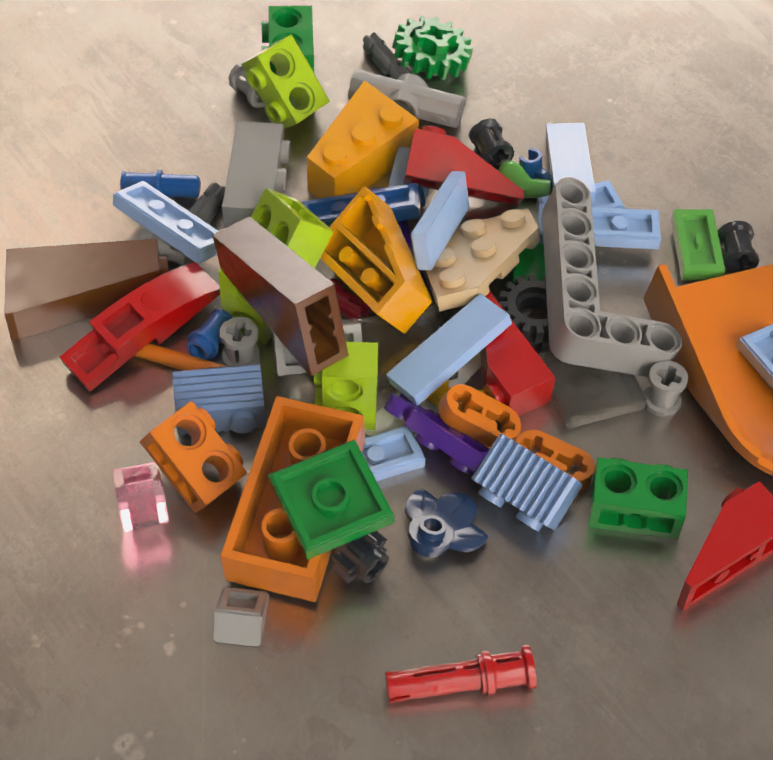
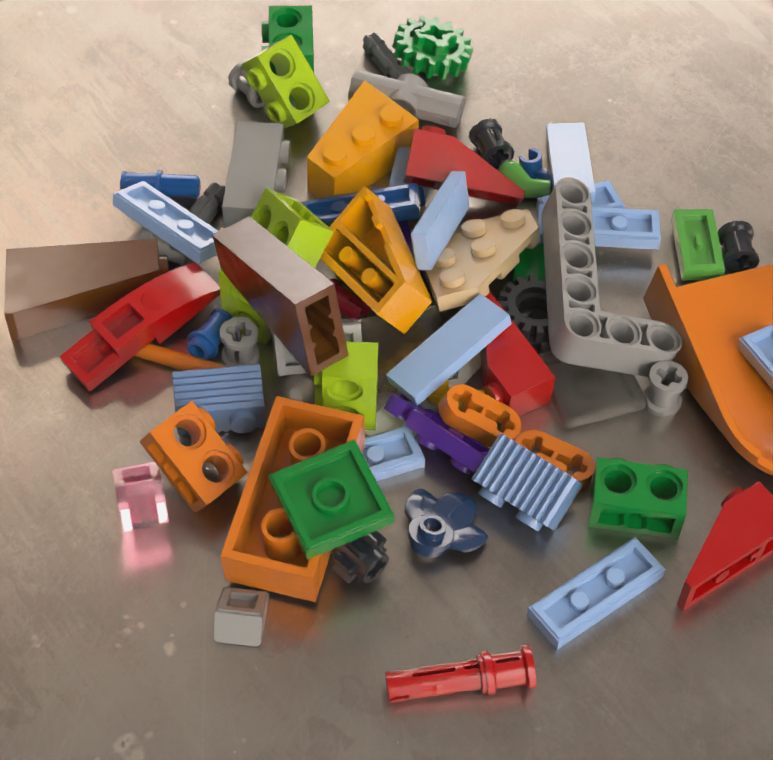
none -> light blue tile [527,537,666,650]

